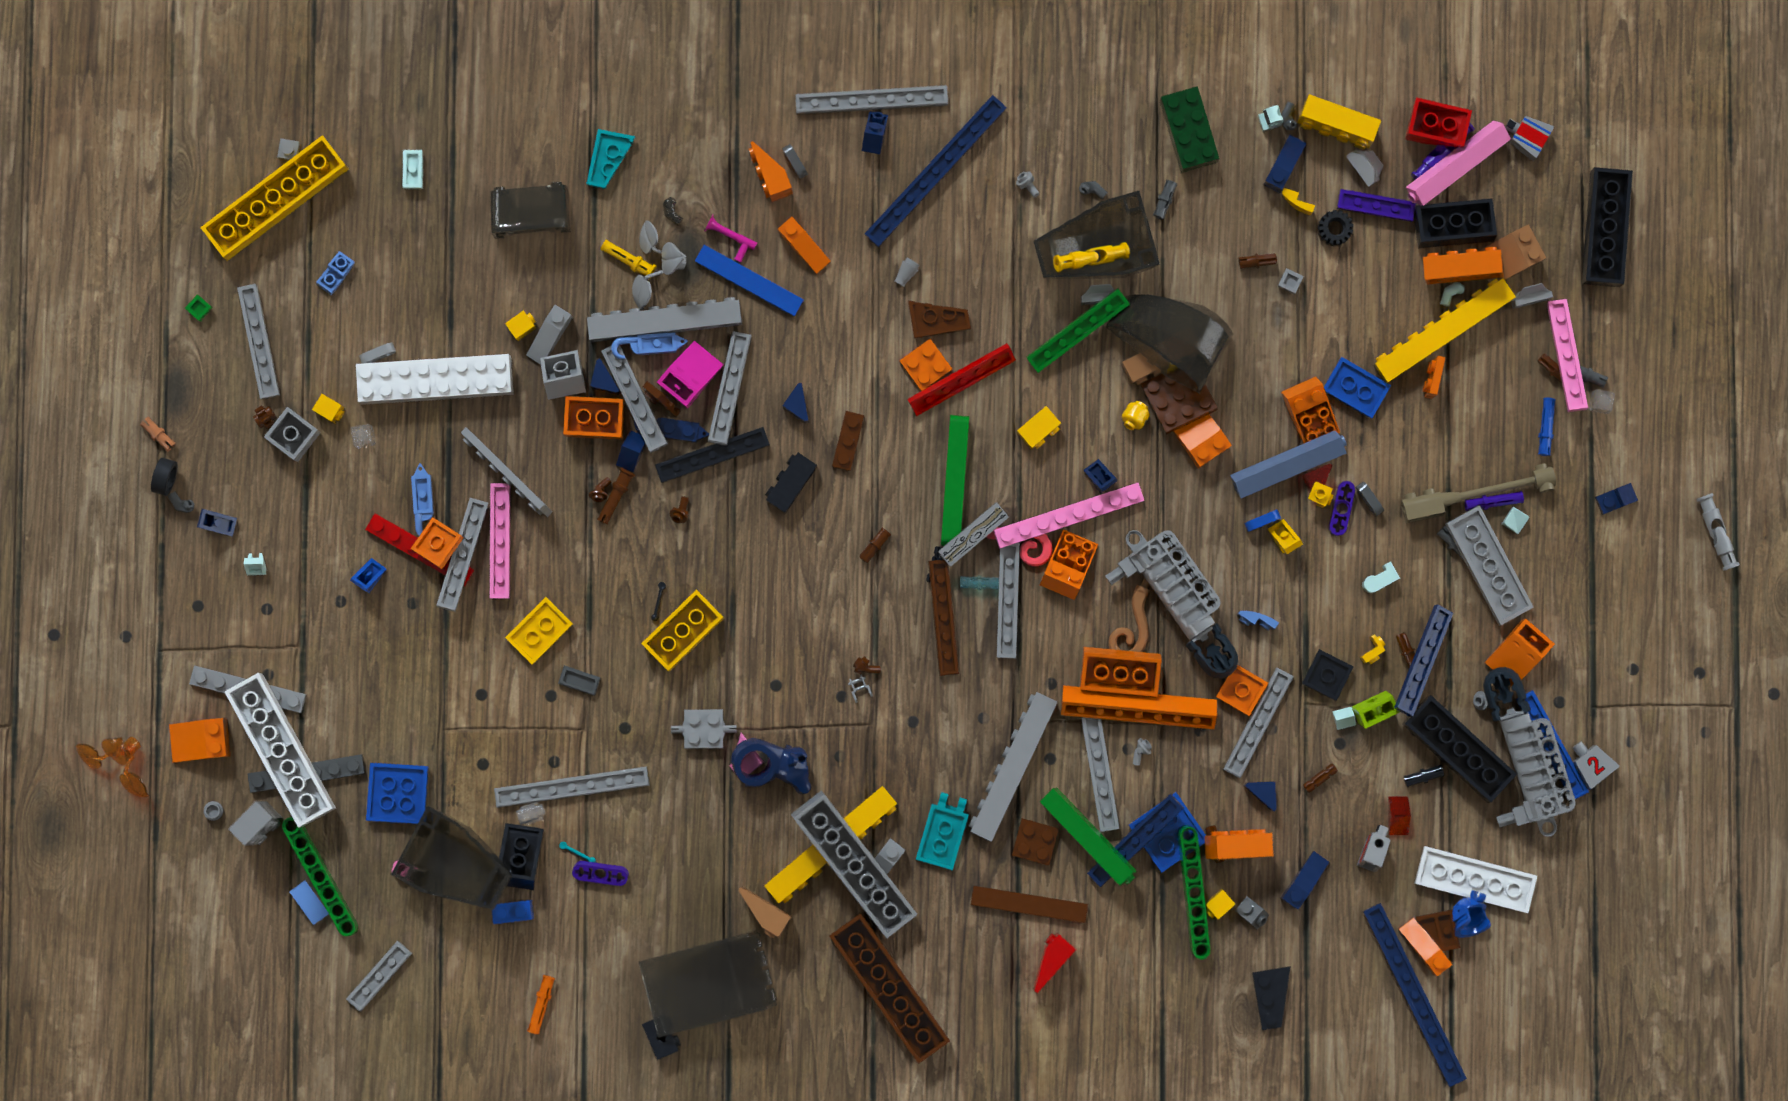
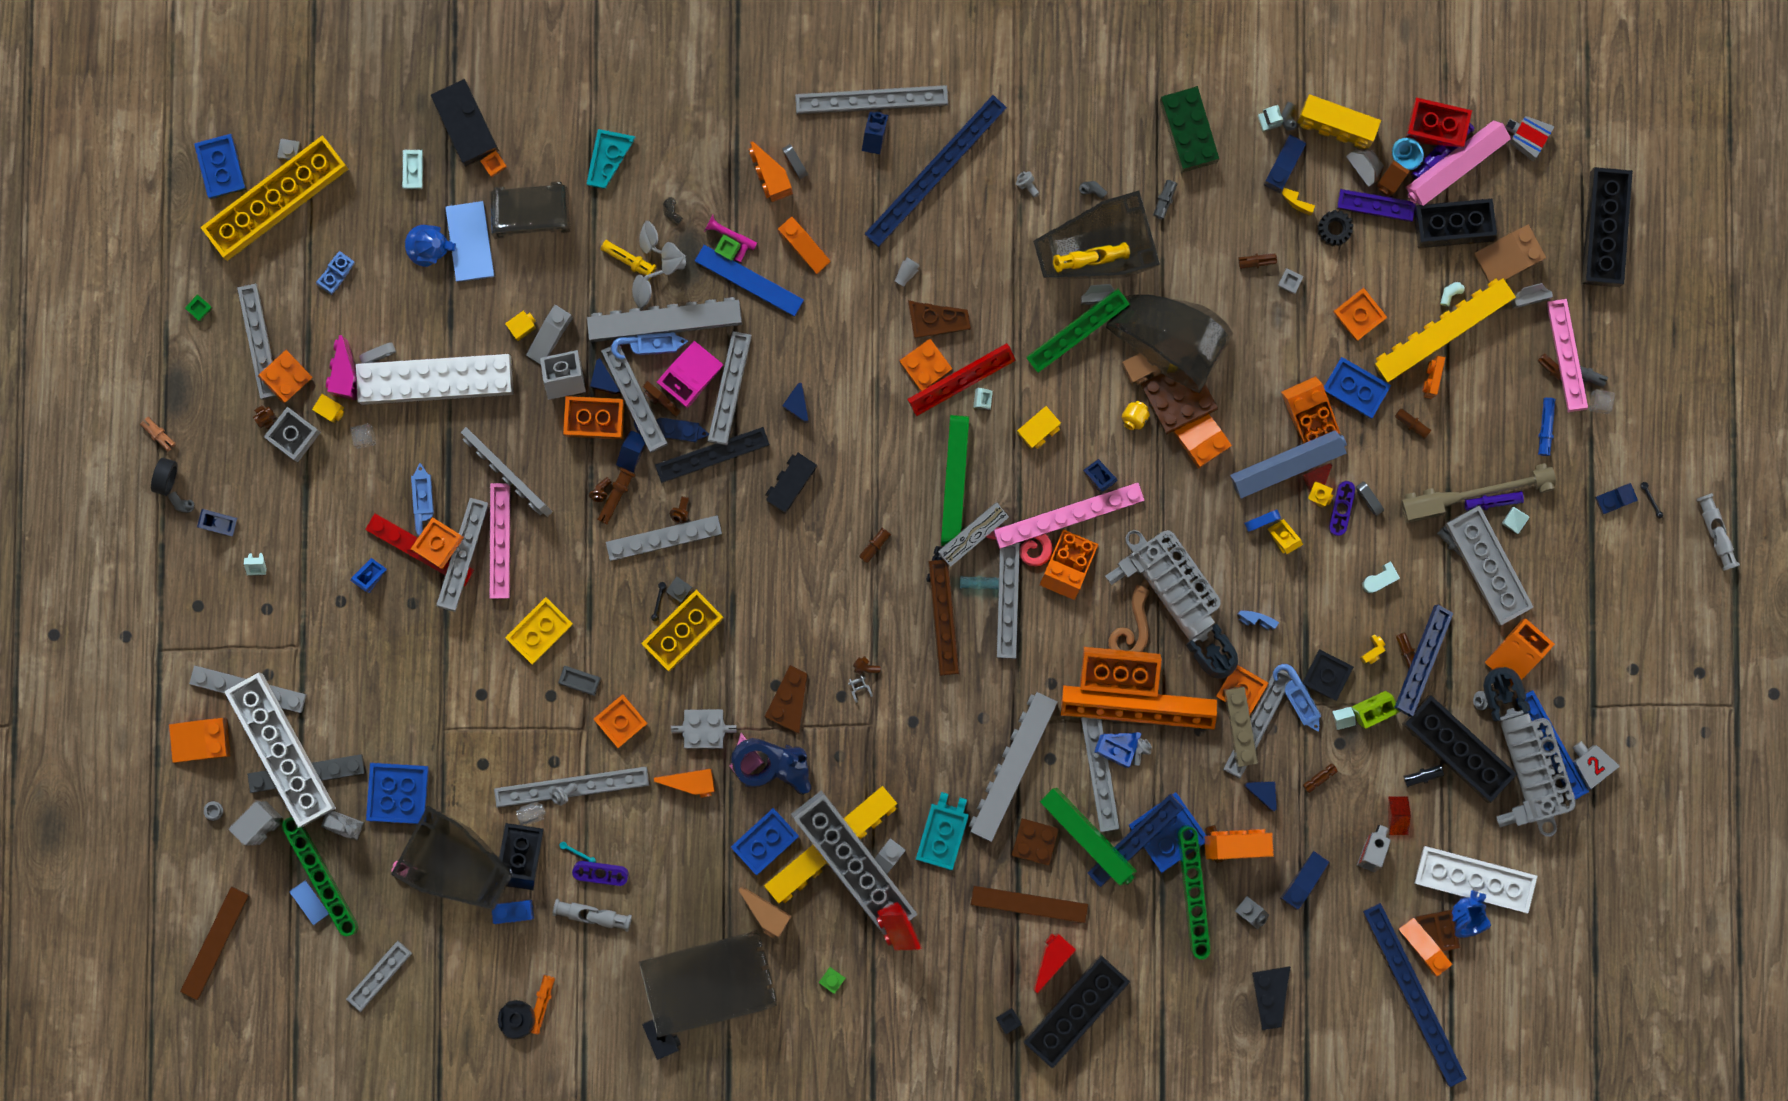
clear orange plant [75,737,150,797] -> none
reddish brown brick [829,913,950,1064] -> none
reddish brown plate [832,411,864,471] -> none
yellow brick [1205,889,1235,919] -> none
orange brick [1423,247,1504,285] -> none
none -> reddish brown tile [180,886,249,1000]
none -> blue plate [194,134,246,199]
none -> orange plate [258,350,313,404]
none -> light grey piece [321,810,364,840]
none -> dark pink slope [326,335,357,400]
none -> blue helmet [405,225,456,267]
none -> black brick [430,79,499,167]
none -> light blue tile [446,201,495,282]
none -> orange plate [480,150,507,178]
none -> black tile [497,1000,535,1039]
none -> light grey plate [551,782,578,806]
none -> light grey piece [553,899,632,932]
none -> orange plate [594,694,648,748]
none -> light grey plate [606,515,722,561]
none -> orange slope [654,769,715,798]
none -> dark grey plate [666,576,693,603]
none -> bright green plate [715,234,741,260]
none -> blue plate [731,808,799,876]
none -> reddish brown wing [765,665,807,734]
none -> bright green plate [819,967,845,994]
none -> red slope [876,902,922,950]
none -> light aqua slope [973,388,992,410]
none -> black plate [996,1008,1022,1034]
none -> black brick [1023,954,1131,1069]
none -> blue wing [1094,732,1141,768]
none -> dark tan arch [1223,687,1258,767]
none -> medium blue plate [1273,664,1321,731]
none -> orange plate [1333,288,1387,342]
none -> dark orange slope [1376,161,1409,196]
none -> medium azure hair [1392,138,1424,170]
none -> reddish brown axle [1395,408,1431,439]
none -> black hinge [1640,482,1663,519]

